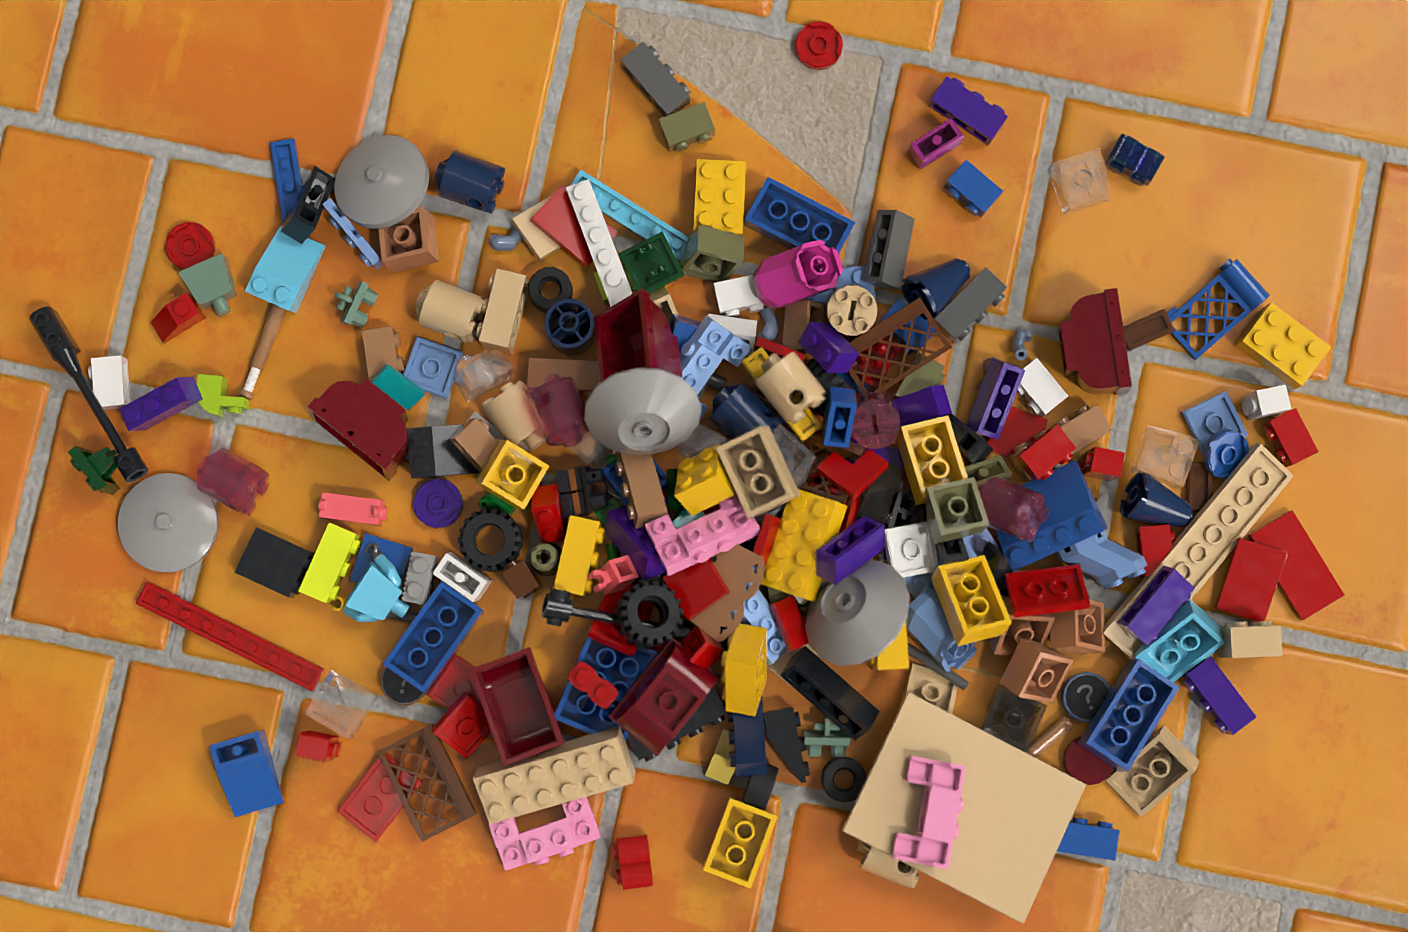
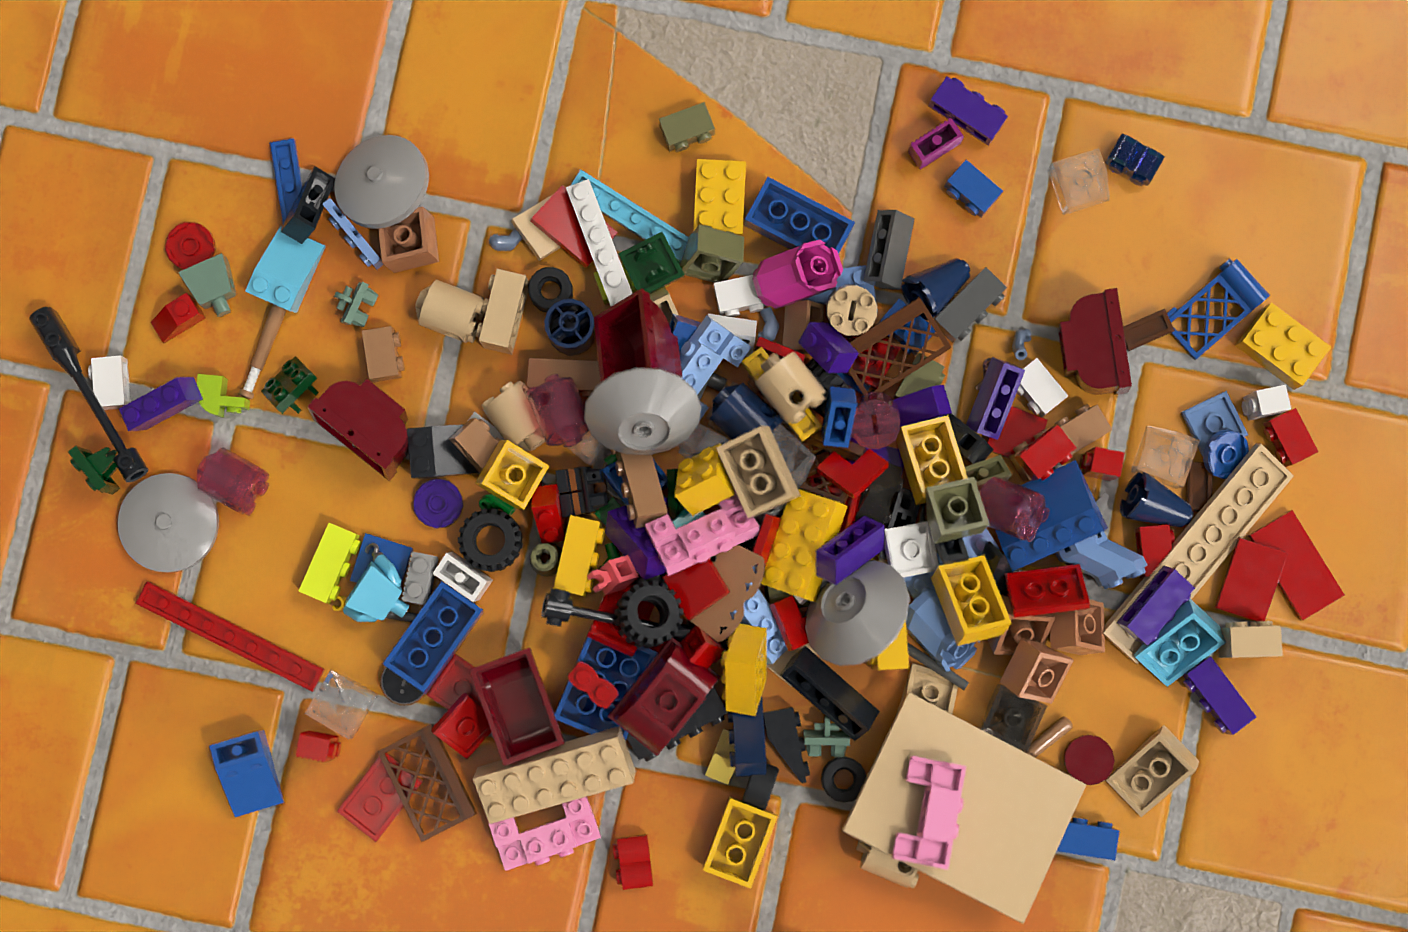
black brick [234,527,315,598] -> none
coral brick [319,492,388,526] -> none
teal tile [370,364,425,411] -> none
medium blue tile [403,337,464,399] -> none
dark blue cylinder [435,151,506,214] -> none
clear slope [452,349,514,403] -> none
reddish brown brick [502,559,543,601] -> none
dark grey brick [621,42,691,117] -> none
red tile [795,21,843,70] -> none
black tile [1061,672,1111,722] -> none
blue brick [1077,659,1180,772] -> none
none -> dark green plate [261,356,319,414]

